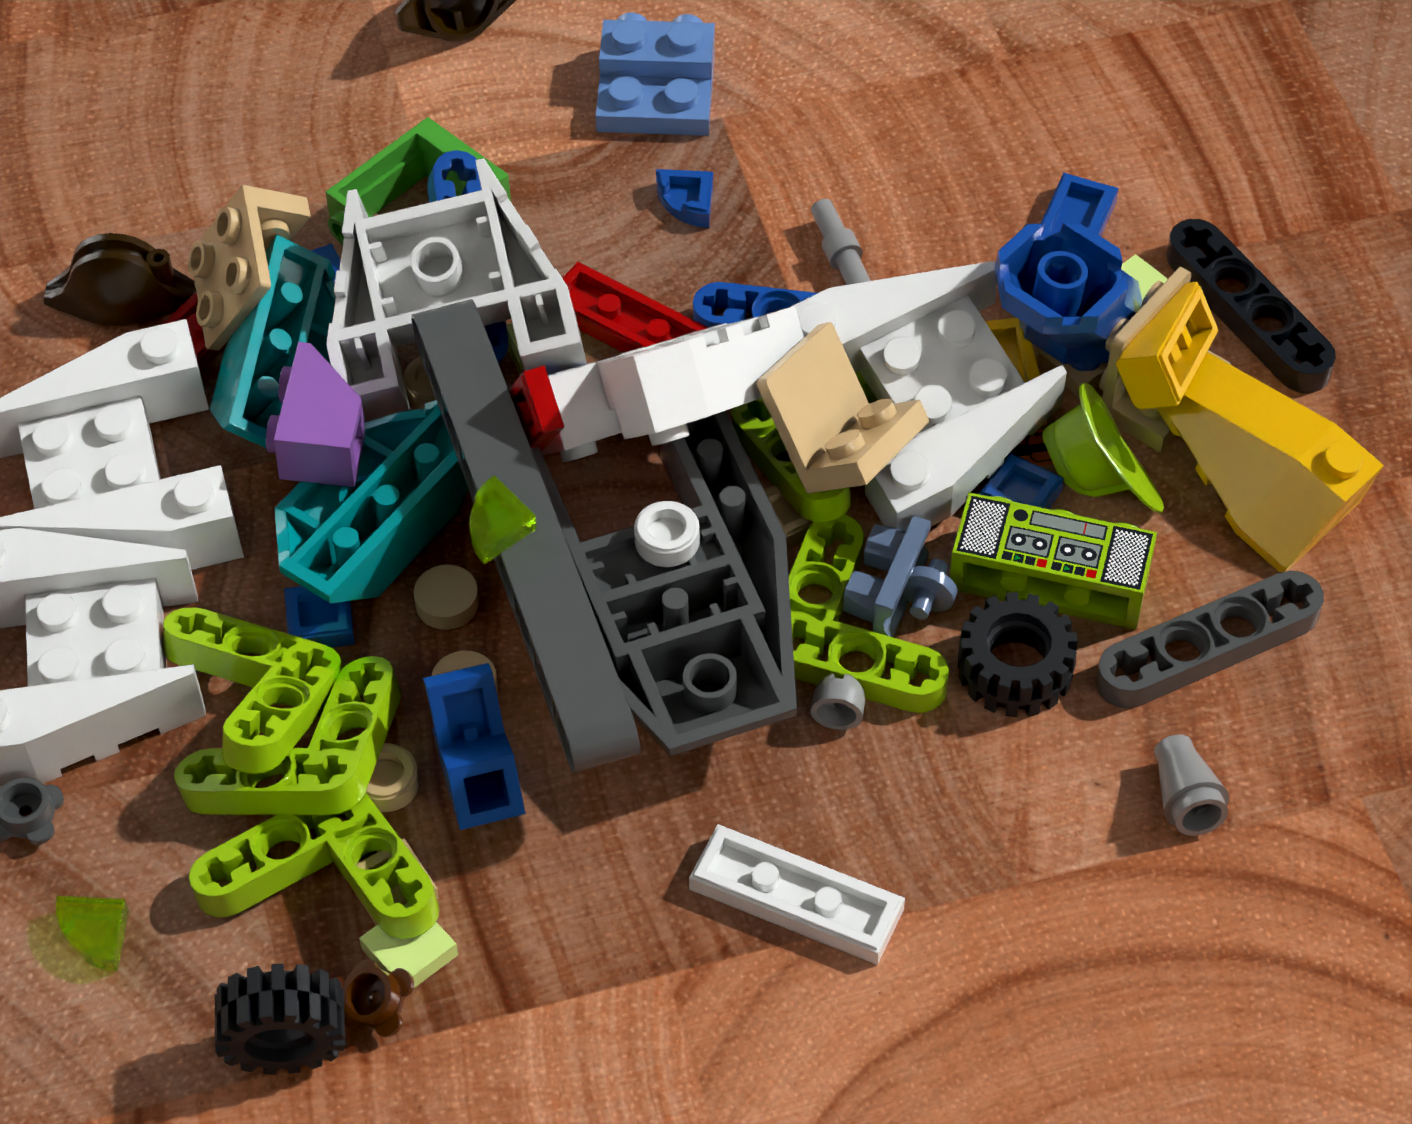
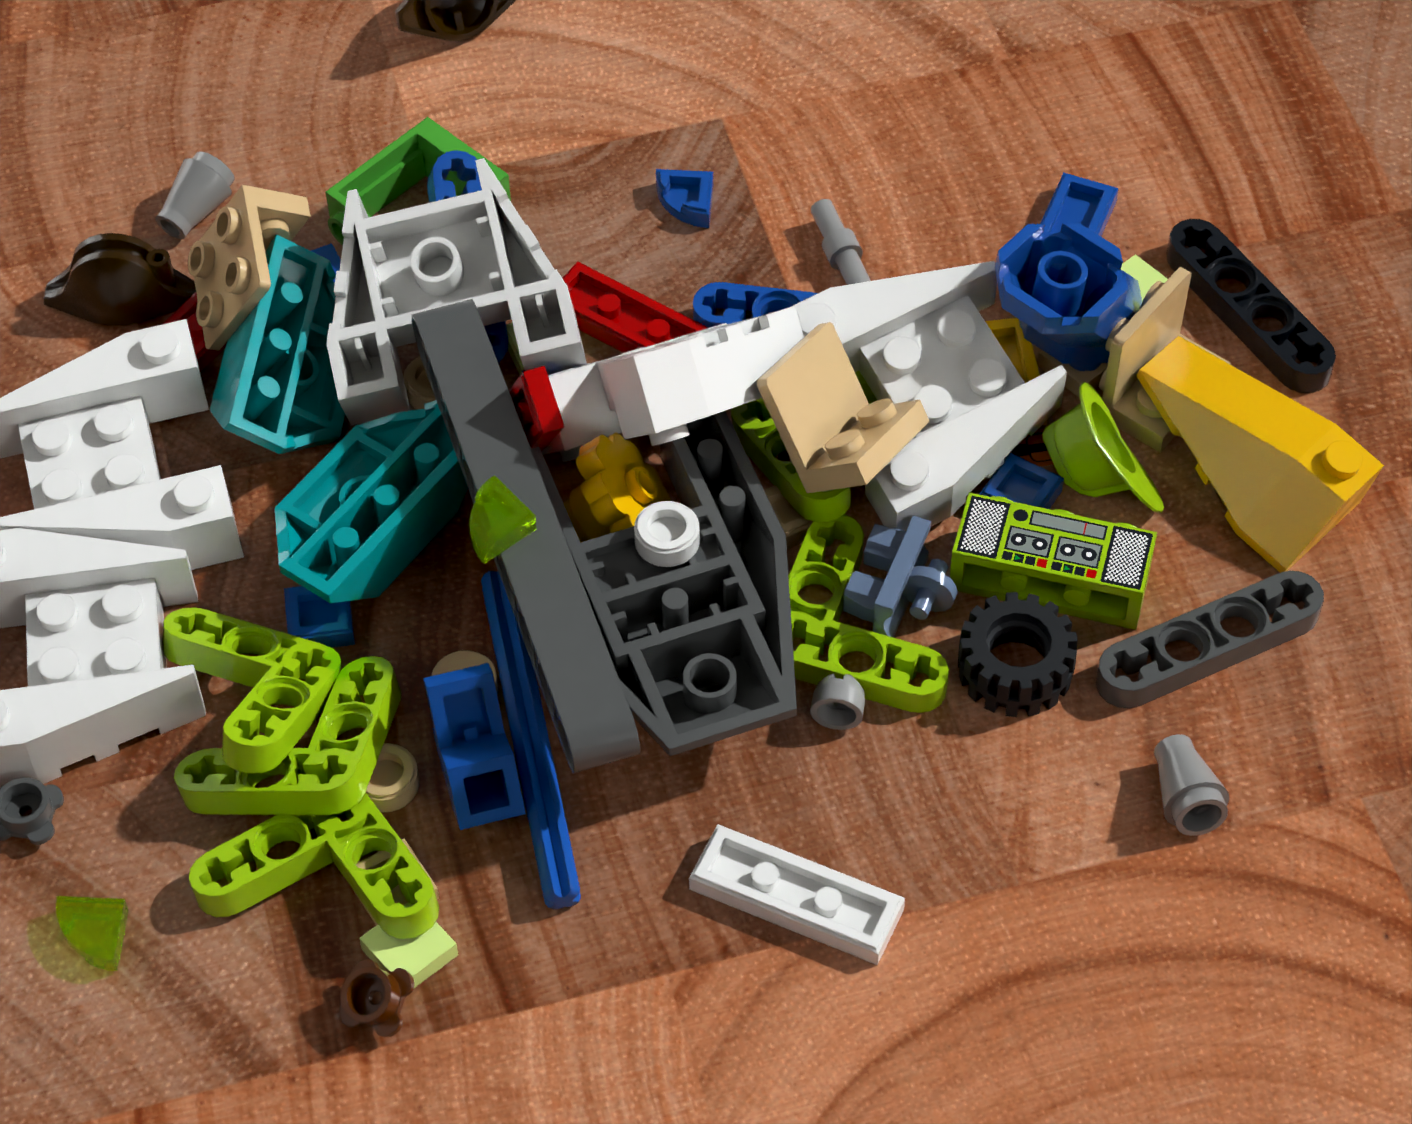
black tyre [215,964,345,1075] -> none
medium lavender slope [266,342,366,487] -> none
tan tile [414,565,479,630] -> none
medium blue plate [596,13,715,136] -> none
yellow slope [1116,282,1219,409] -> none
none -> light grey cone [155,151,235,239]
none -> blue axle [481,571,581,910]
none -> yellow plant [563,432,670,543]

